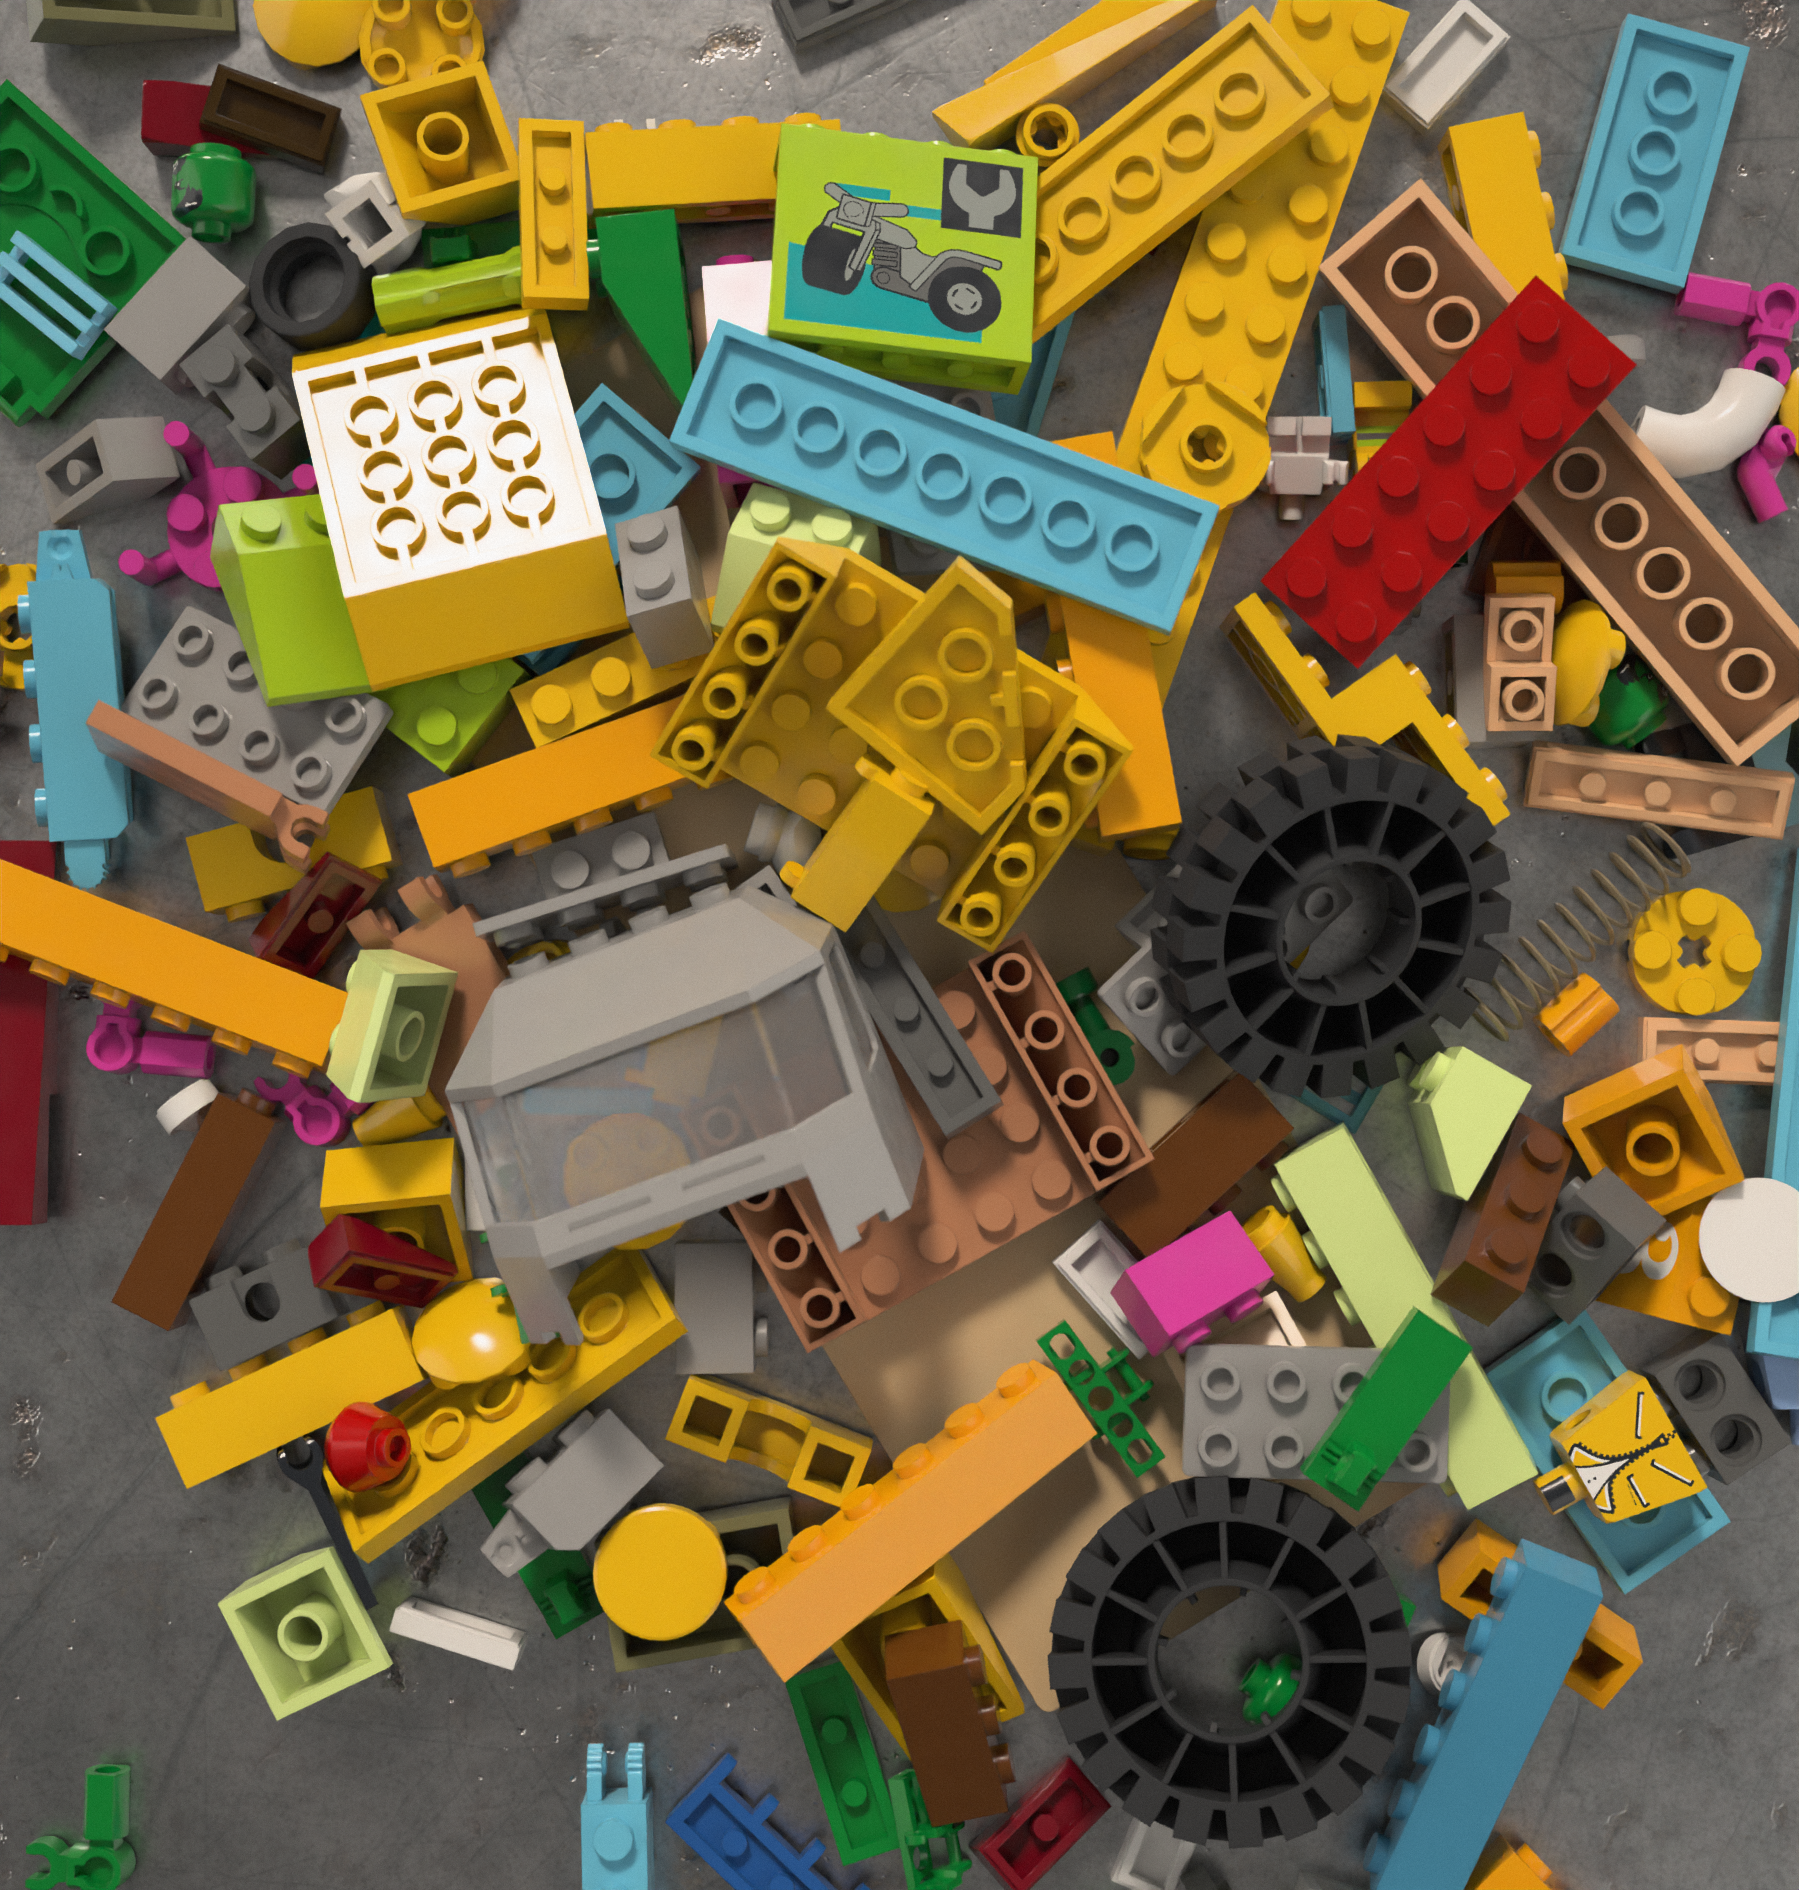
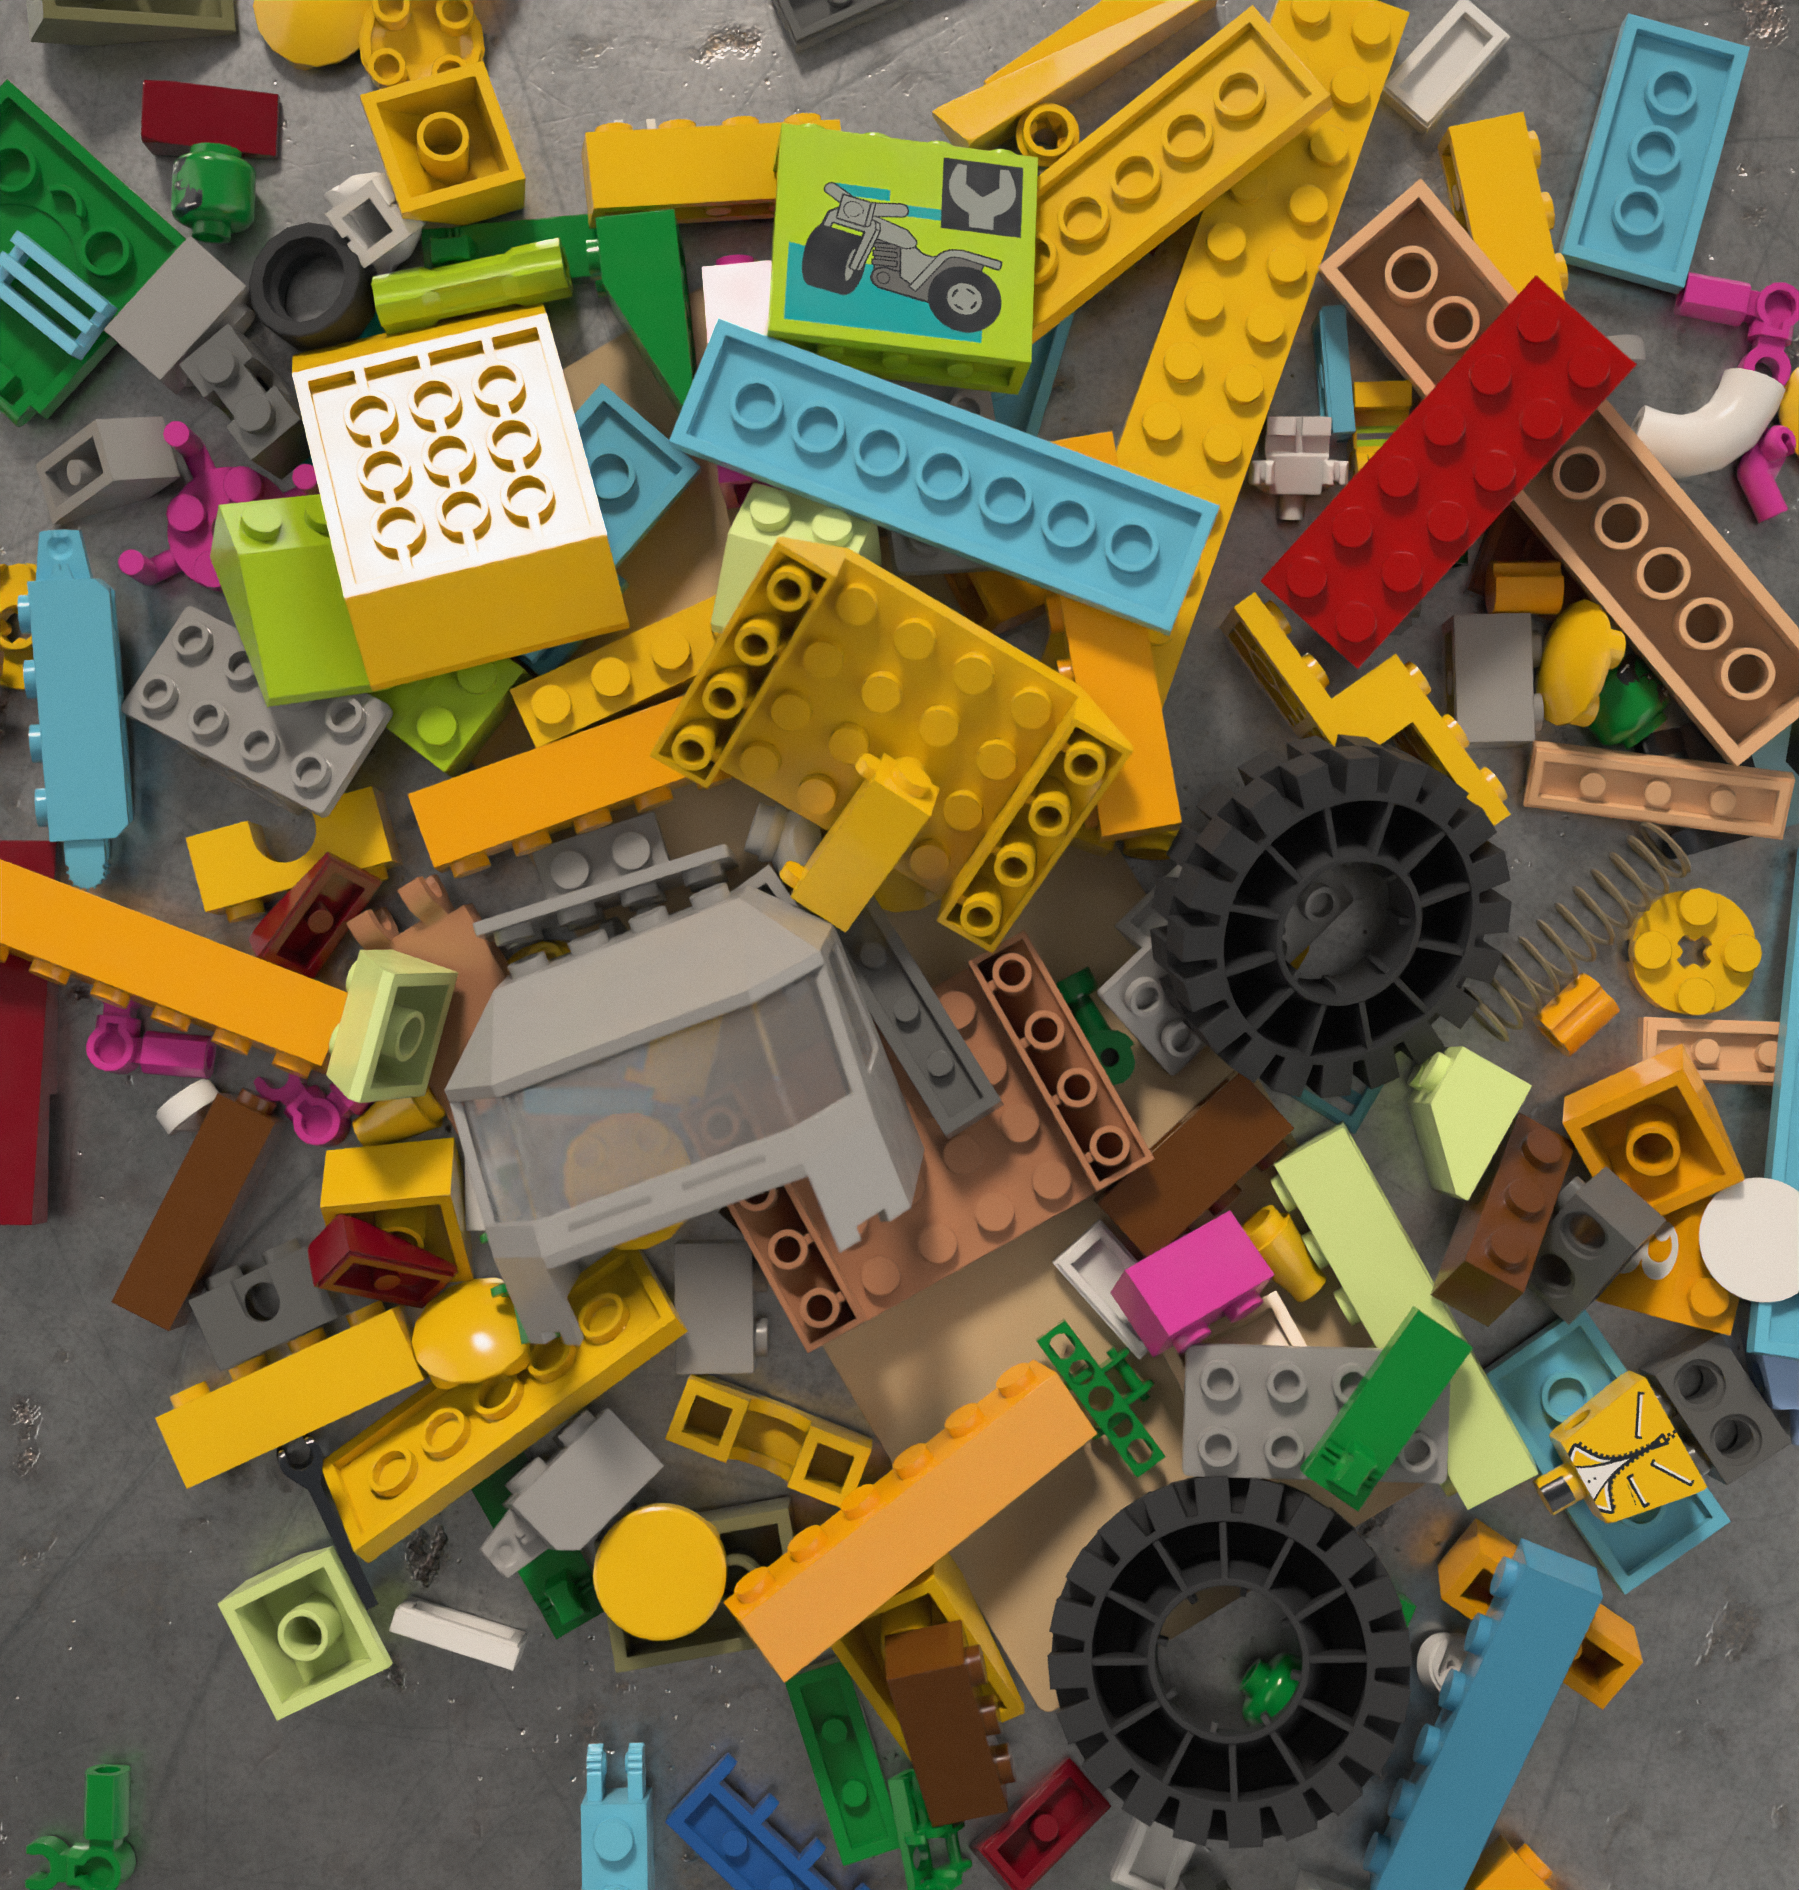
nougat tile [86,700,331,875] -> none
dark brown tile [199,63,342,173] -> none
red cone [324,1402,411,1492] -> none
yellow plate [517,118,589,311] -> none
light grey brick [615,506,714,669] -> none
yellow plate [826,556,1027,835] -> none
yellow plate [1138,381,1271,515] -> none
light nougat slope [1483,593,1557,731] -> none

